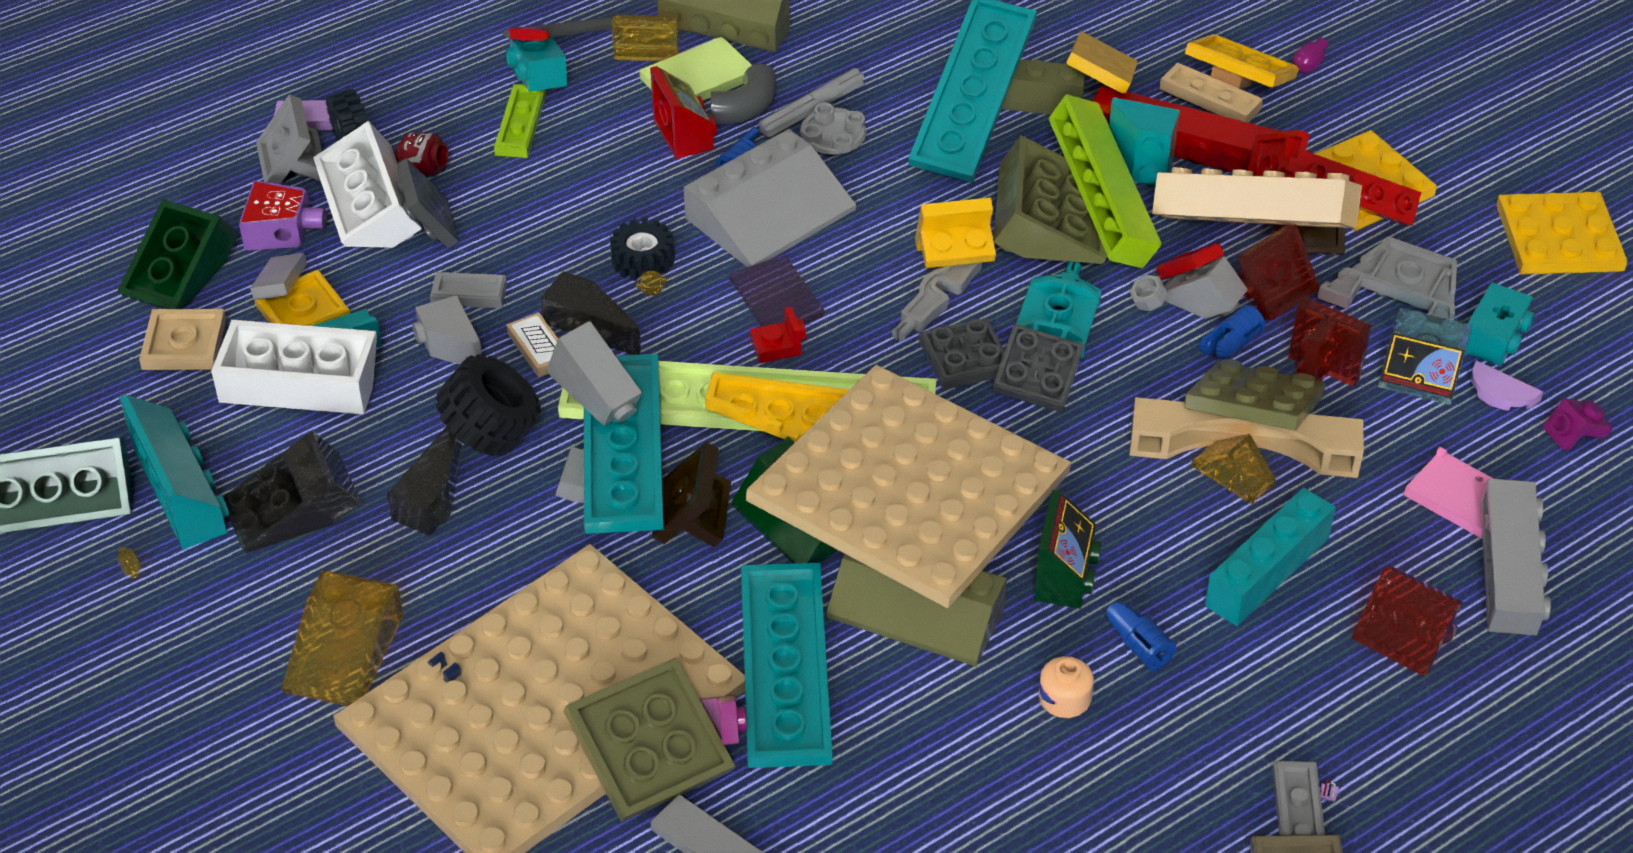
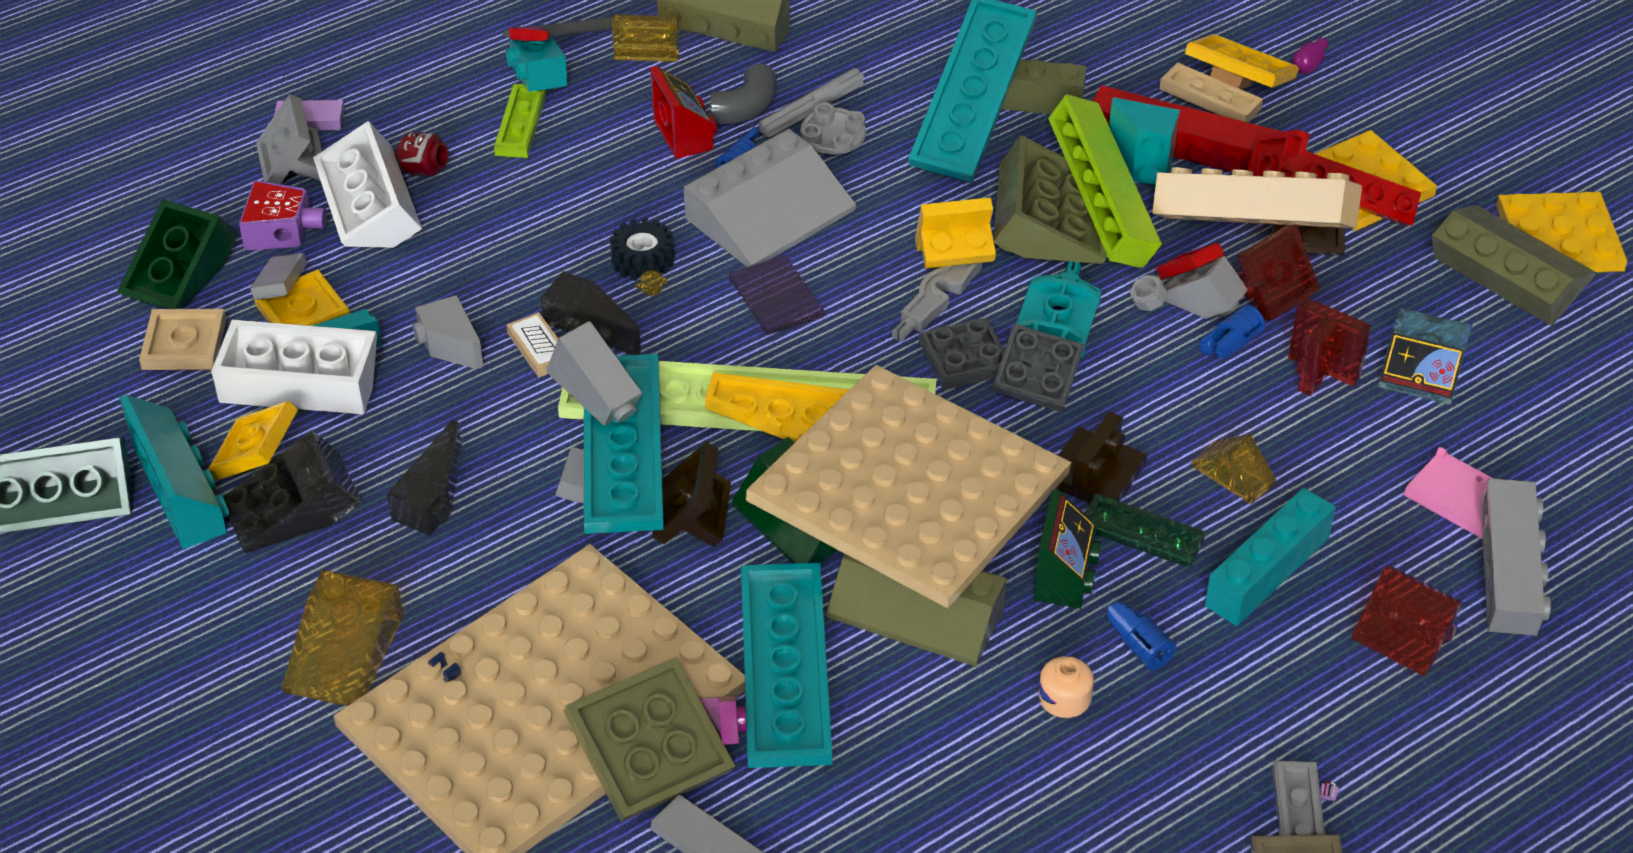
clear yellow piece [116,546,141,579] -> none
black bush [326,89,368,141] -> none
dark grey tile [397,158,459,248] -> none
light grey tile [430,272,507,308] -> none
black tyre [436,354,541,456] -> none
yellowish green tile [640,36,752,101] -> none
red bracket [750,306,806,364] -> none
yellow tile [1066,31,1138,94] -> none
tan arch [1129,397,1364,478] -> none
olive plate [1184,359,1326,431] -> none
light grey wing [1318,237,1457,346] -> none
teal brick [1461,282,1535,367] -> none
lavender tile [1470,360,1543,411] -> none
magenta bracket [1543,398,1614,450] -> none
none -> yellow tile [208,401,298,481]
none -> dark brown bracket [1056,411,1147,513]
none -> clear green plate [1084,494,1205,568]
none -> olive slope [1432,205,1595,326]

